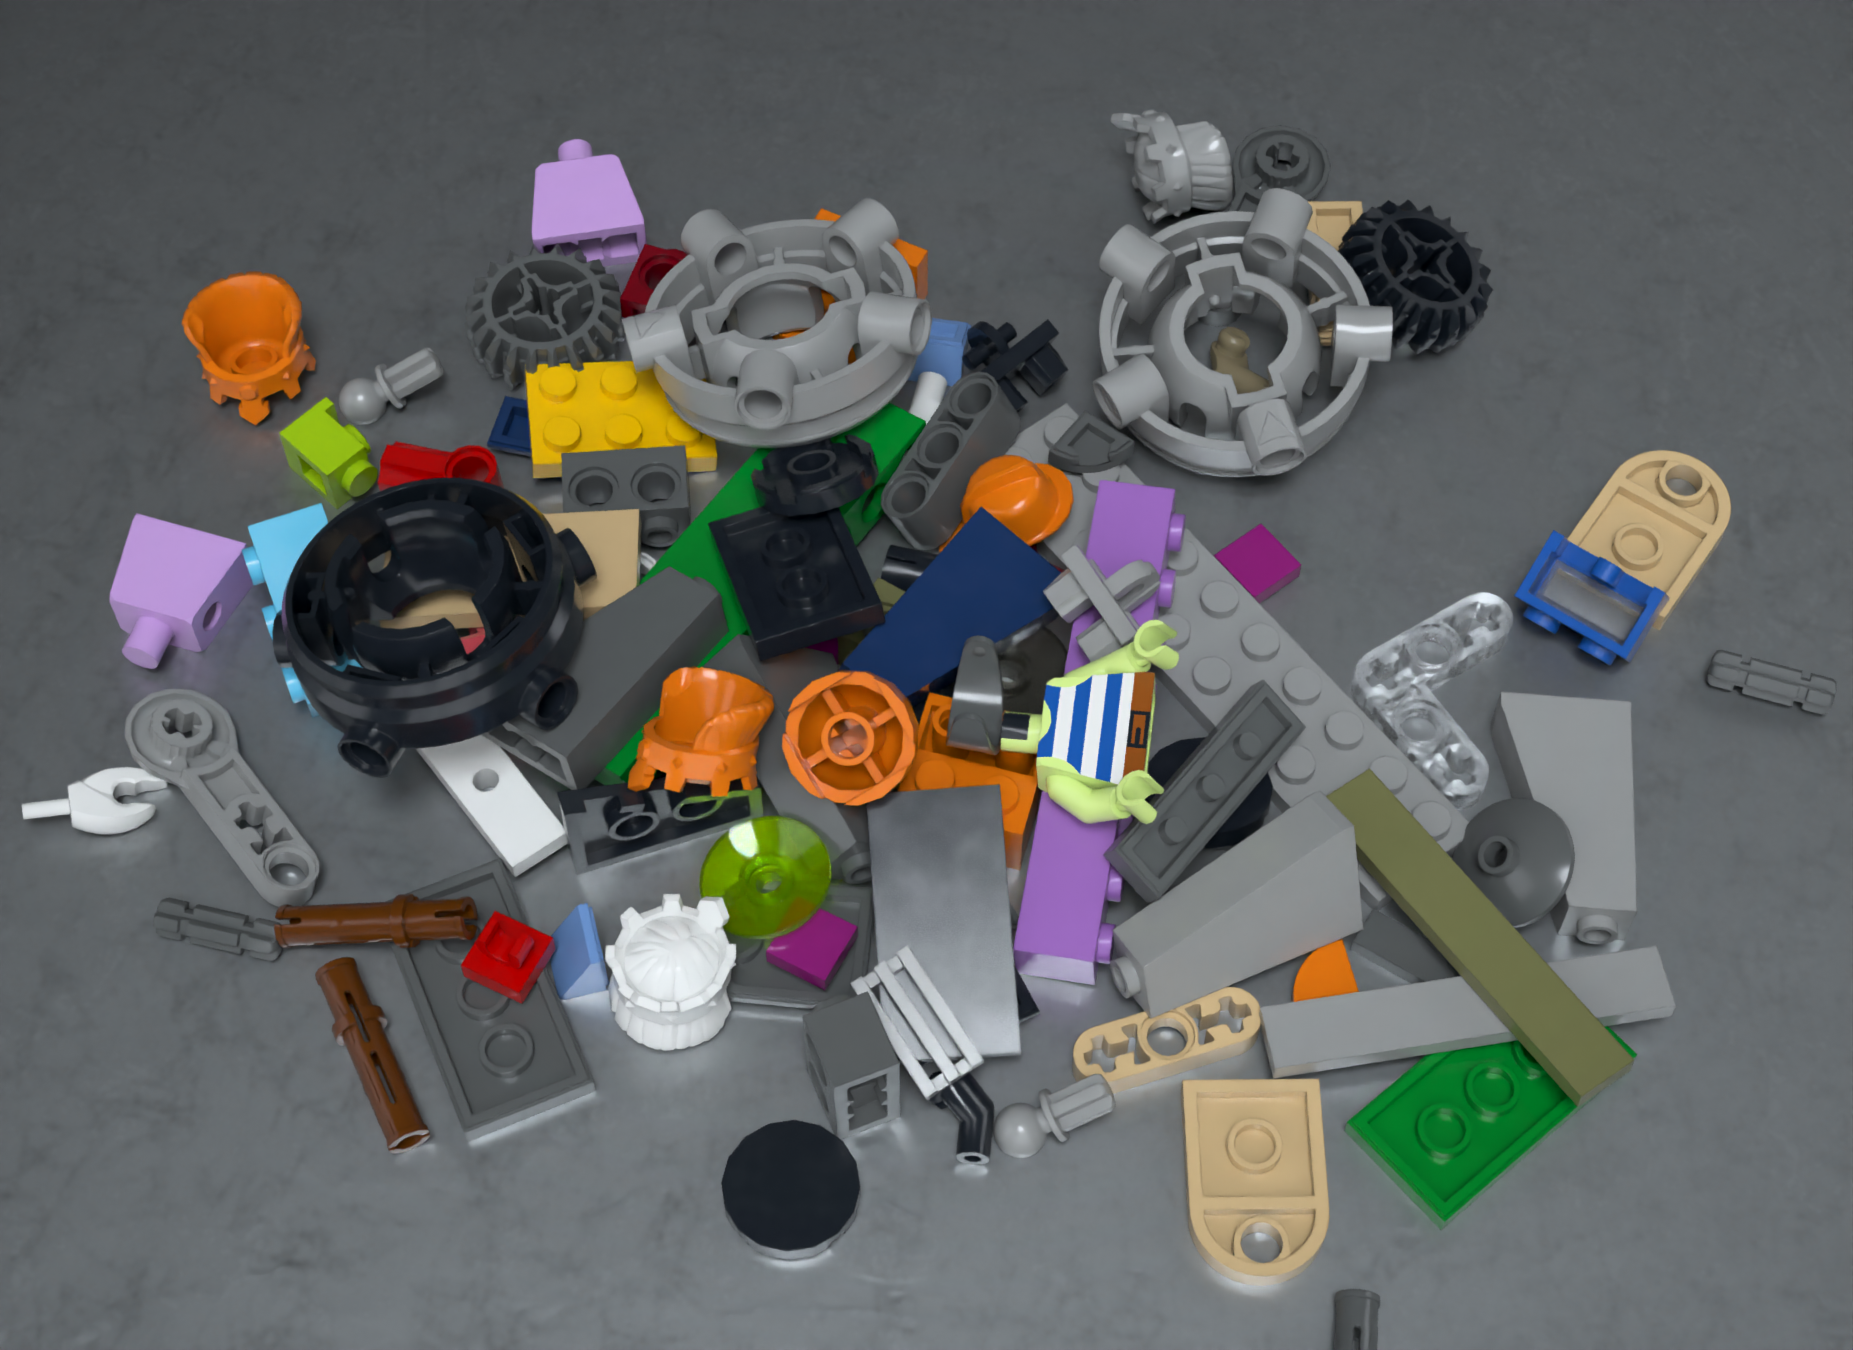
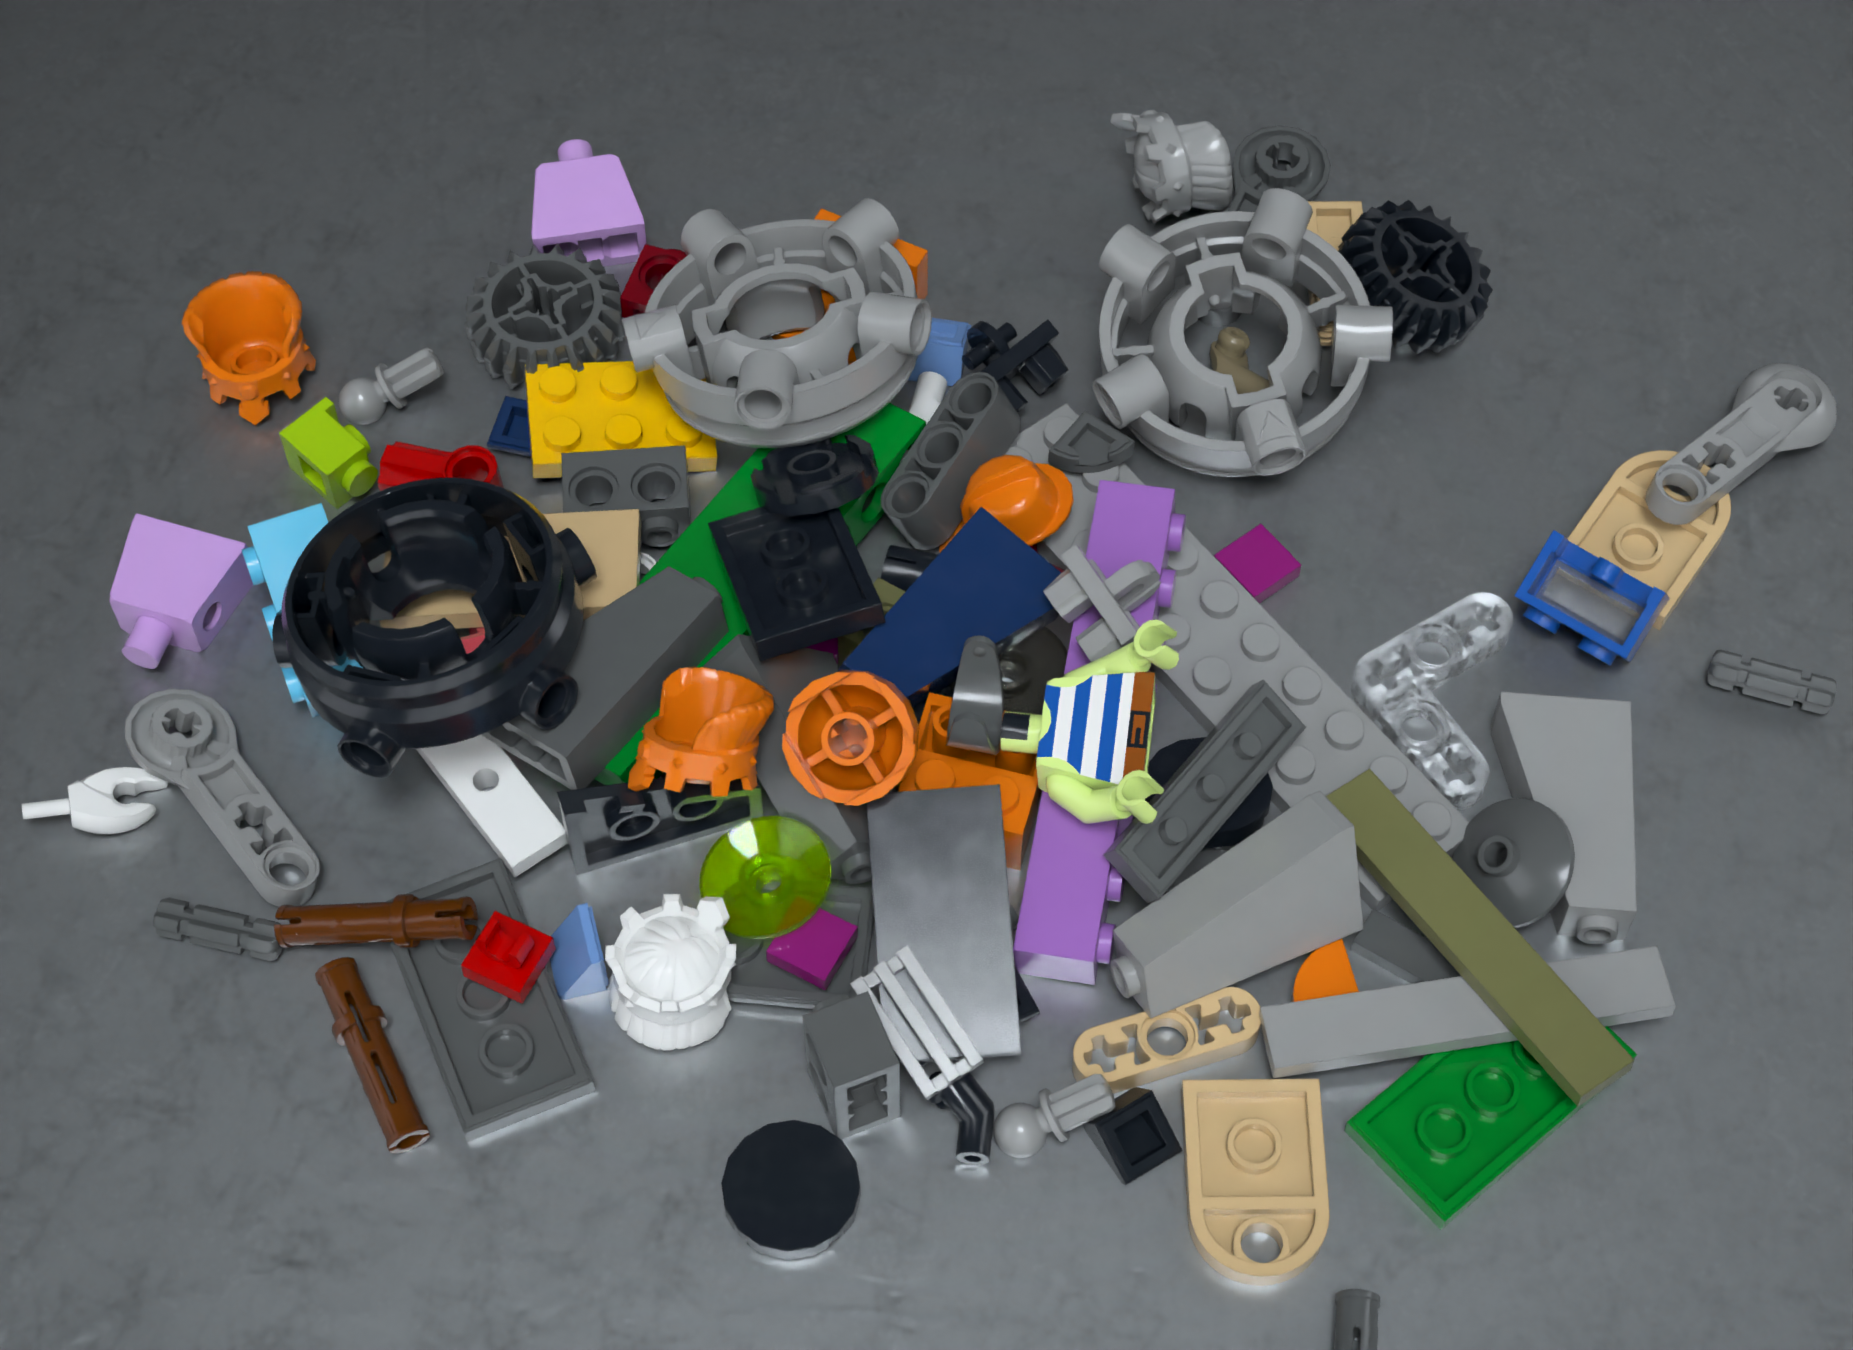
none -> black slope [1083,1087,1183,1185]
none -> light grey beam [1645,363,1837,525]

